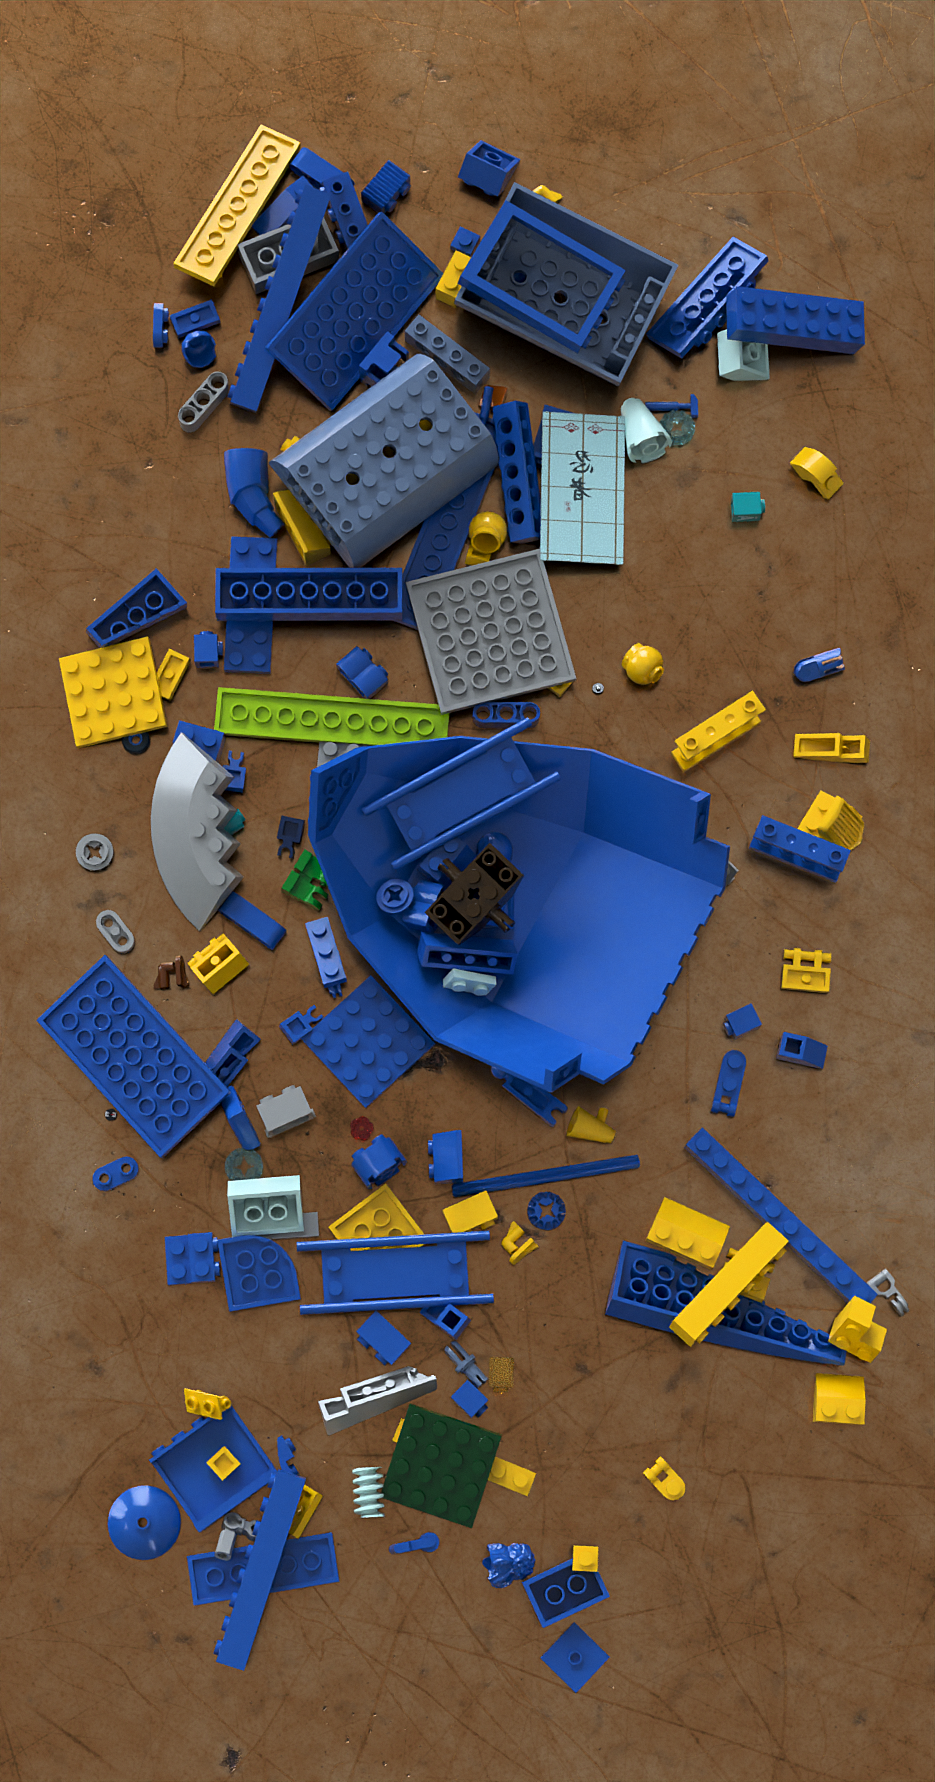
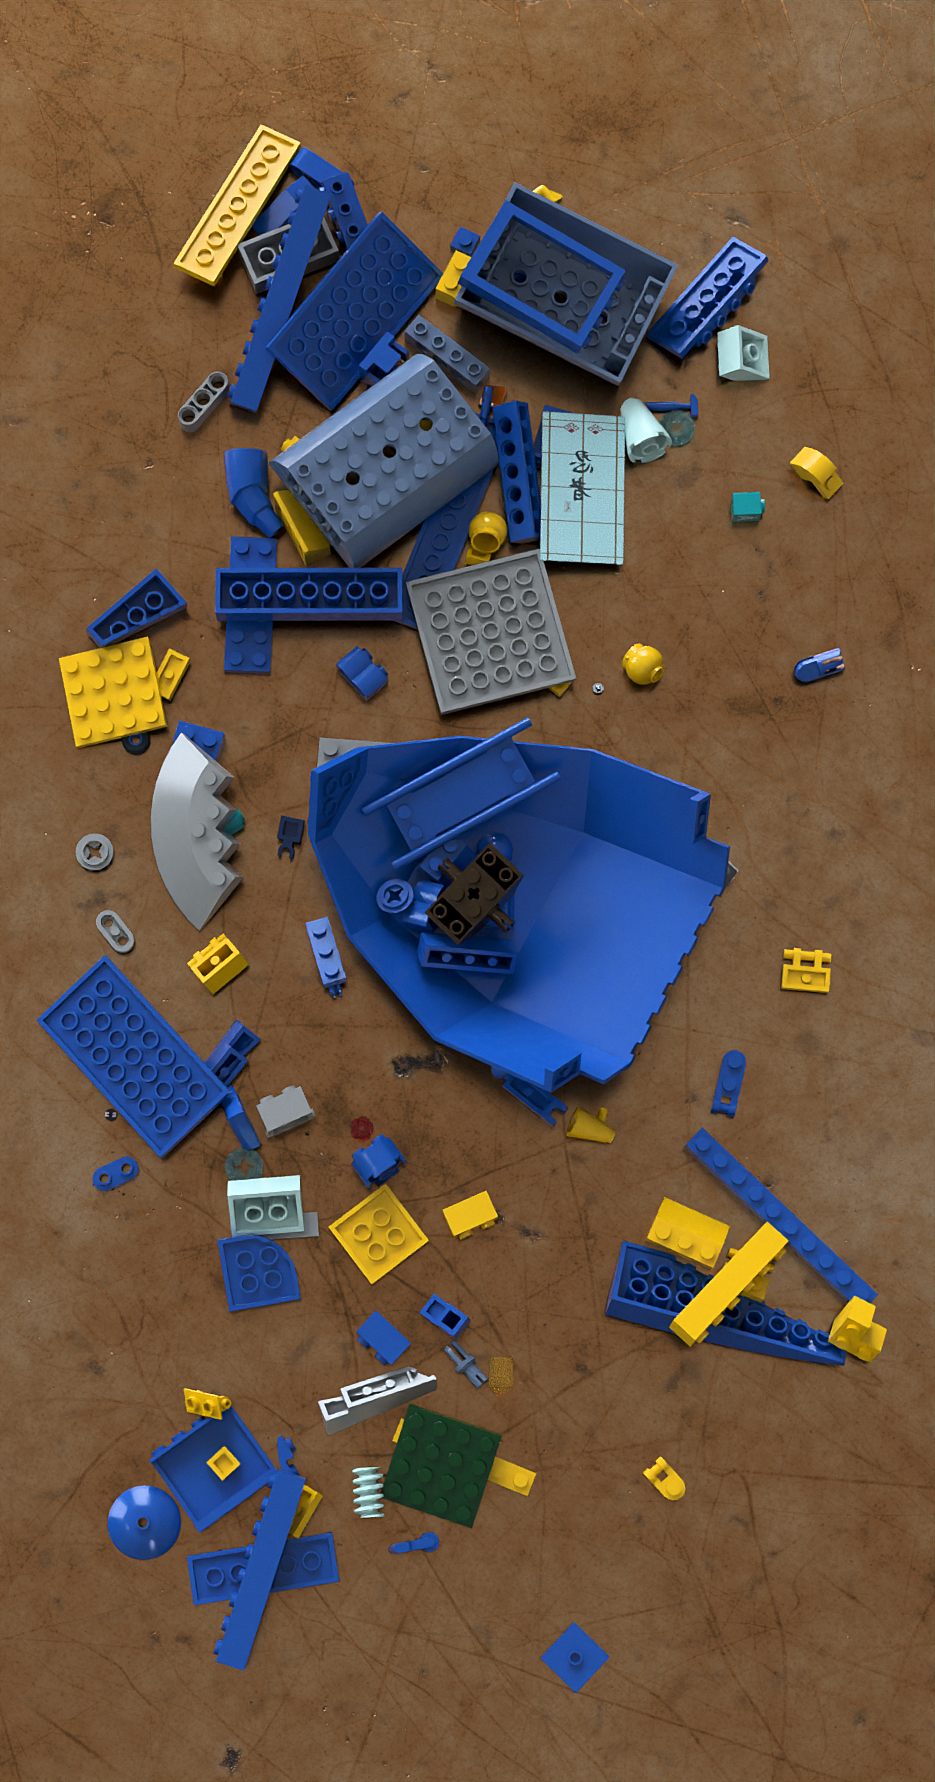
blue plate [153,303,169,348] -> none
reddish brown piece [153,956,189,990] -> none
blue plate [165,1232,220,1286] -> none
blue plate [169,299,221,338] -> none
blue hair [181,331,216,368] -> none
blue brick [194,631,223,668] -> none
lime plate [214,687,449,746] -> none
light grey bar [215,1512,258,1561] -> none
blue beam [218,891,287,950] -> none
blue plate [223,751,246,792] -> none
blue plate [279,1005,323,1045] -> none
green legs [281,849,328,911] -> none
blue piece [297,1231,494,1315] -> none
blue plate [301,975,435,1109] -> none
blue brick [361,160,411,214] -> none
blue slope [428,1130,463,1184] -> none
light aqua plate [443,968,496,996] -> none
blue brick [451,1380,488,1418] -> none
blue axle [452,1155,640,1197] -> none
blue slope [458,140,520,196] -> none
blue beam [472,702,540,728] -> none
blue hair [482,1543,535,1588] -> none
yellow piece [501,1221,539,1265] -> none
blue brick [522,1558,610,1628] -> none
blue gear [527,1192,566,1230] -> none
yellow plate [572,1545,598,1572] -> none
yellow fence [671,691,766,772] -> none
blue brick [723,1003,762,1040] -> none
blue brick [726,286,865,354] -> none
blue fence [749,815,851,883] -> none
blue slope [776,1032,828,1069] -> none
yellow slope [794,733,870,763] -> none
yellow piece [797,790,864,850] -> none
yellow slope [813,1373,866,1426] -> none
light grey piece [867,1269,910,1317] -> none

